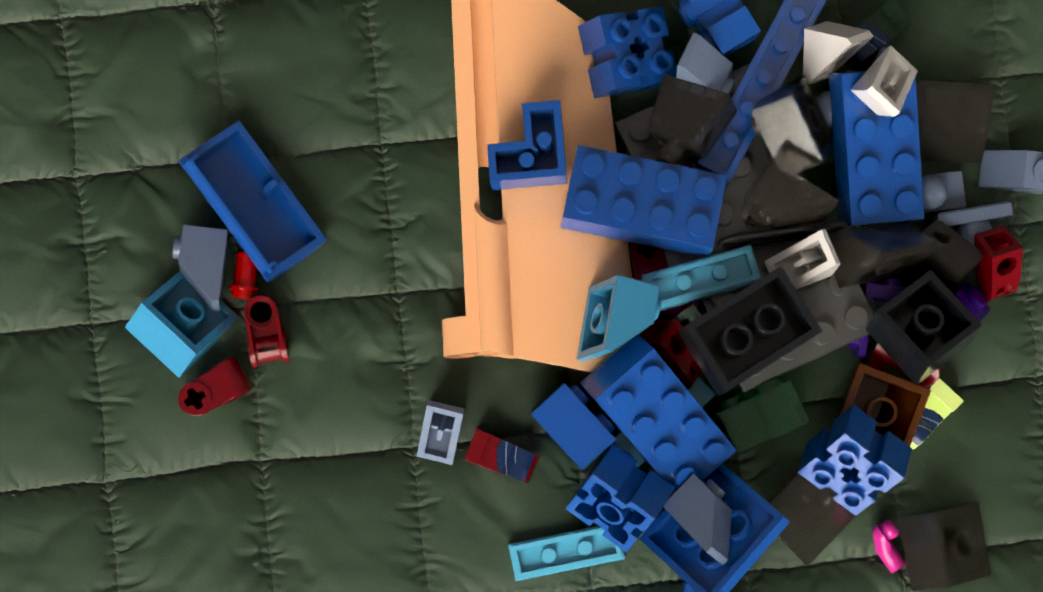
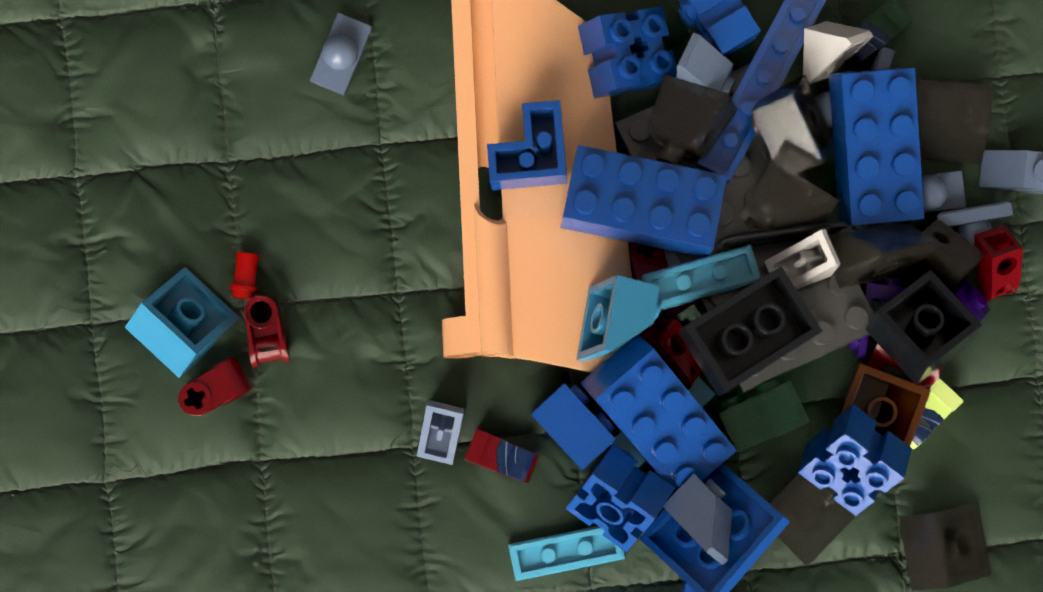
sand blue slope [172,225,229,311] -> none
blue container [178,121,327,283] -> none
white slope [851,45,918,116] -> none
dark pink arm [872,519,906,573] -> none
none -> sand blue tile [310,13,373,96]

